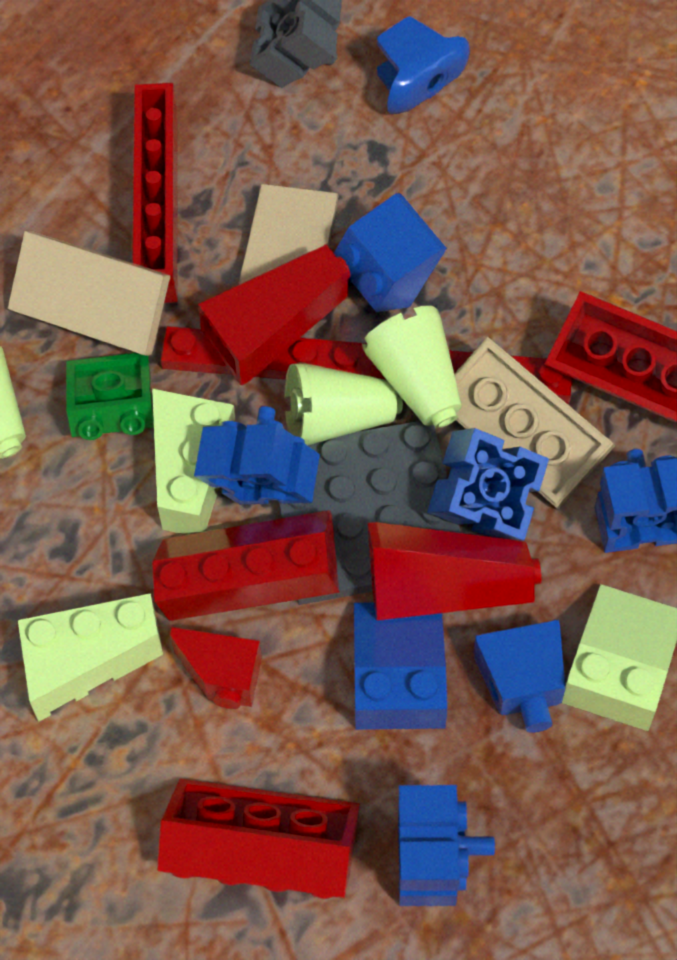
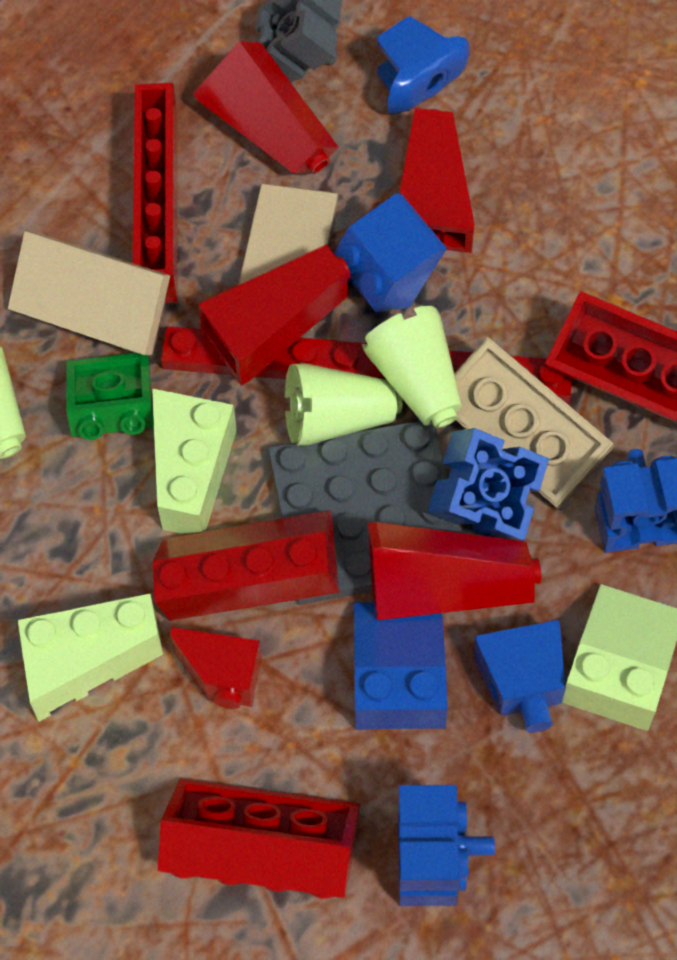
blue brick [194,406,320,505] -> none
none -> red slope [193,41,339,174]
none -> red slope [399,108,475,253]

